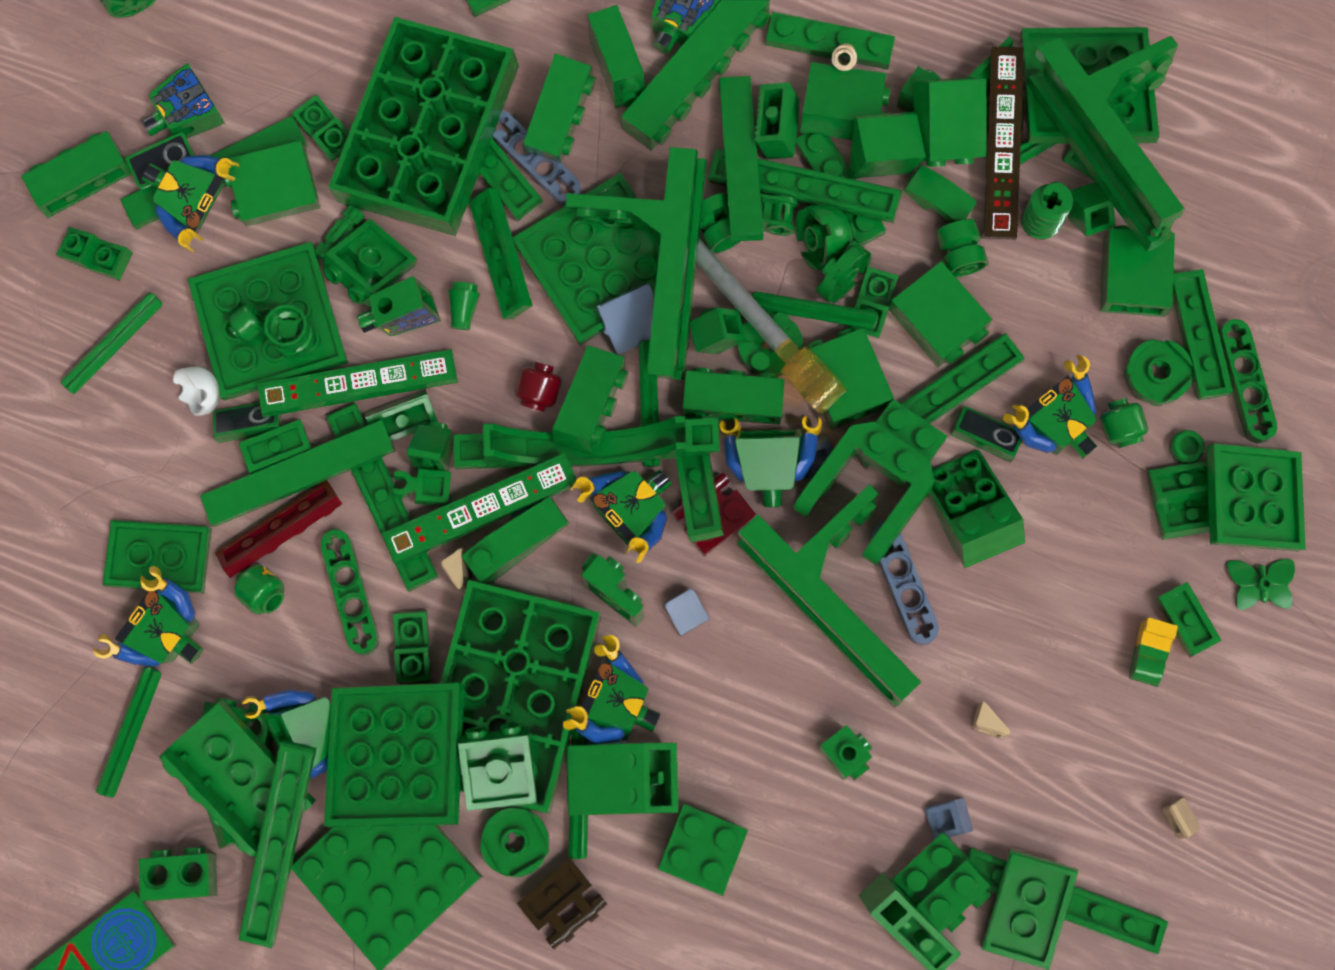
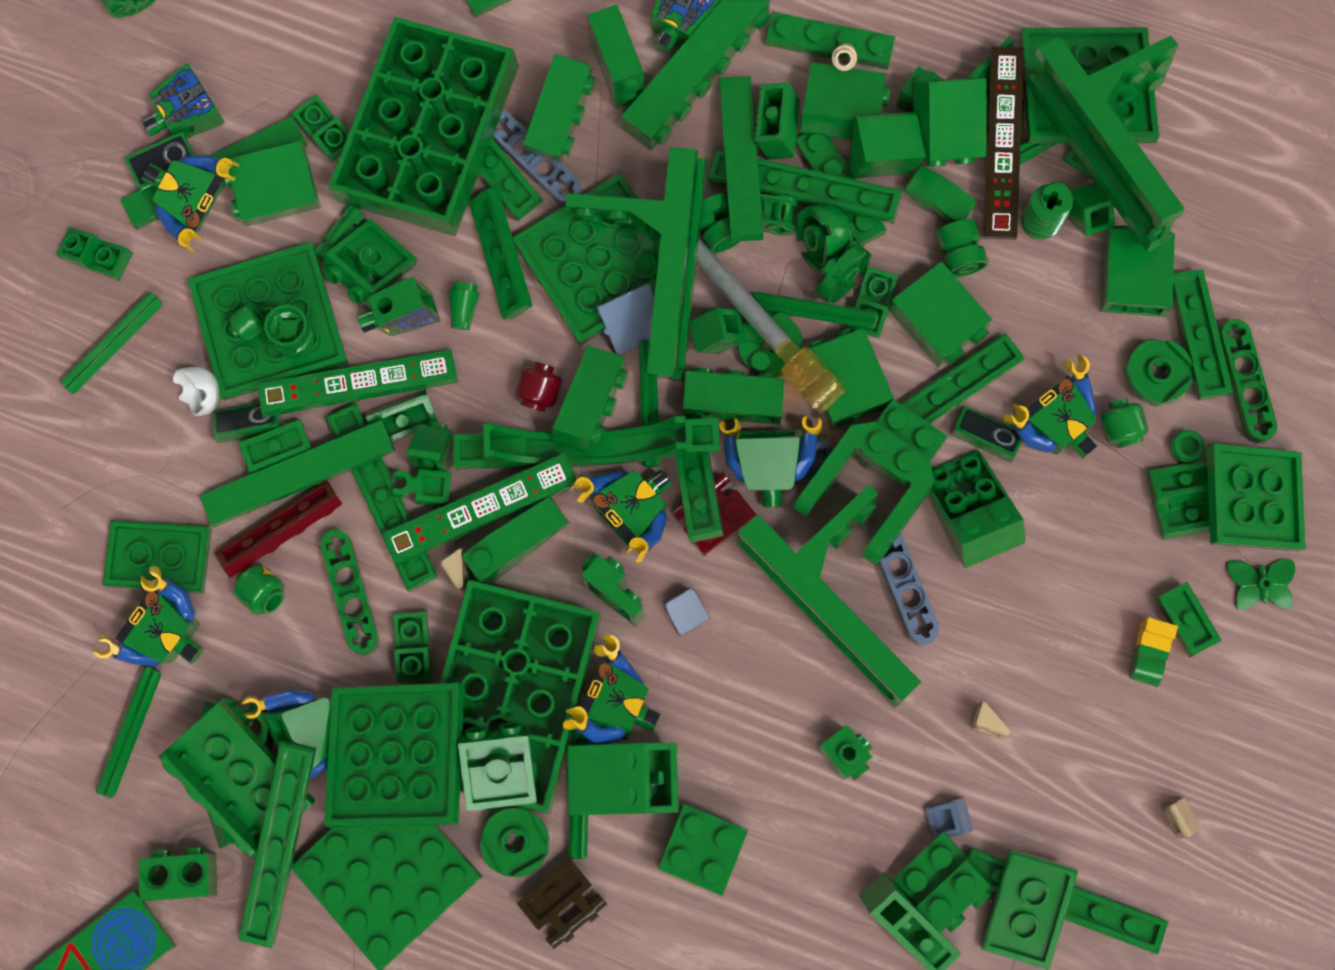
green brick [21,131,132,218] -> none

